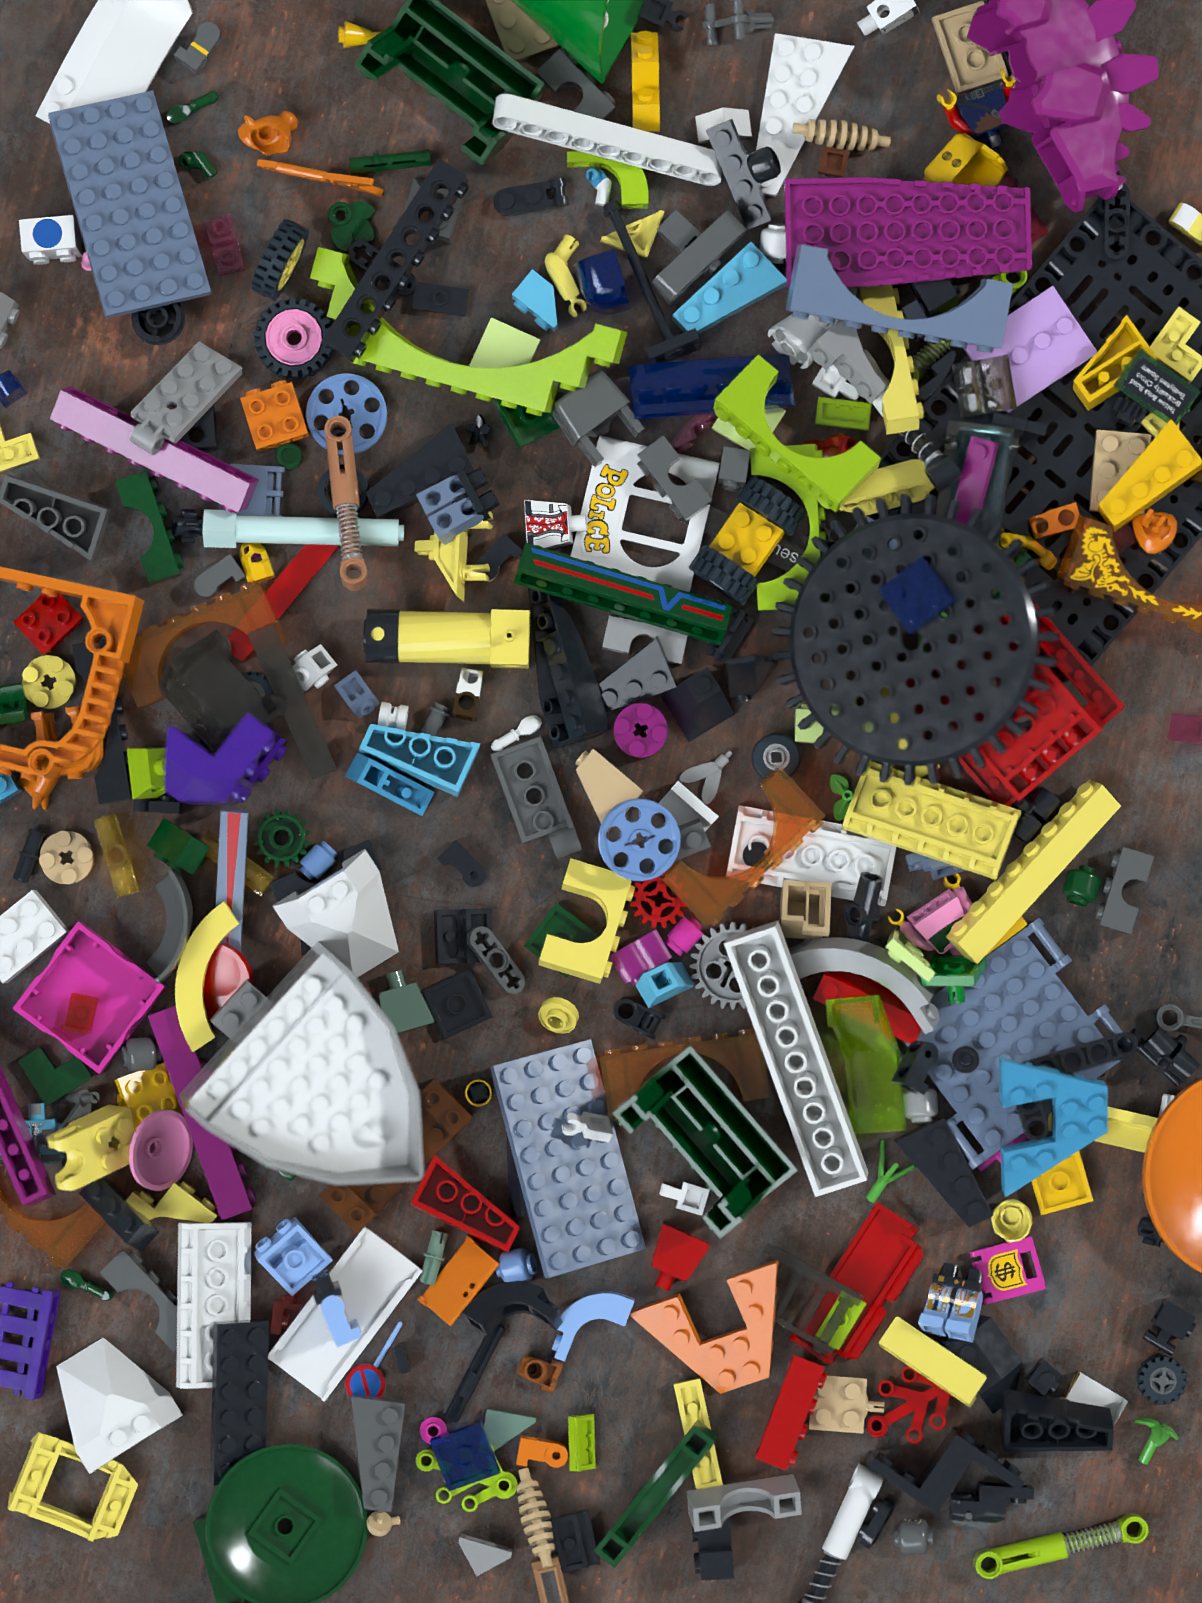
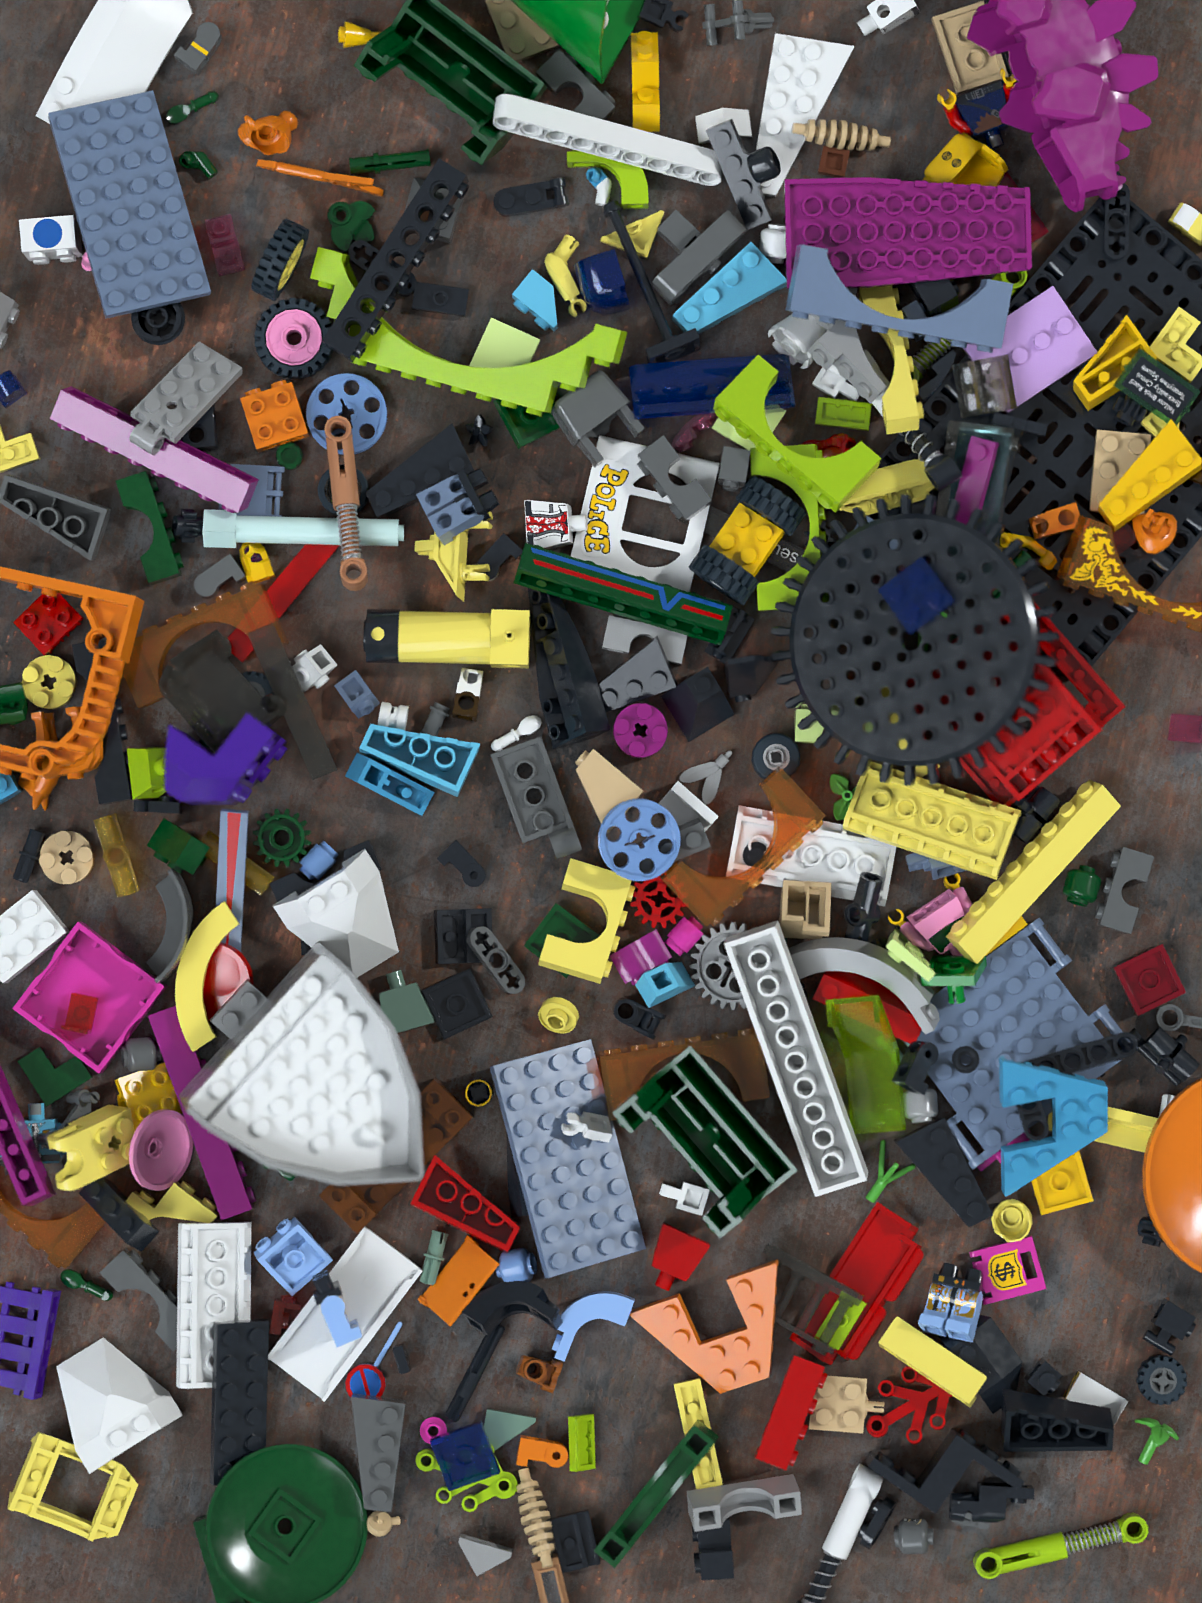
none -> dark red plate [1113,944,1186,1016]

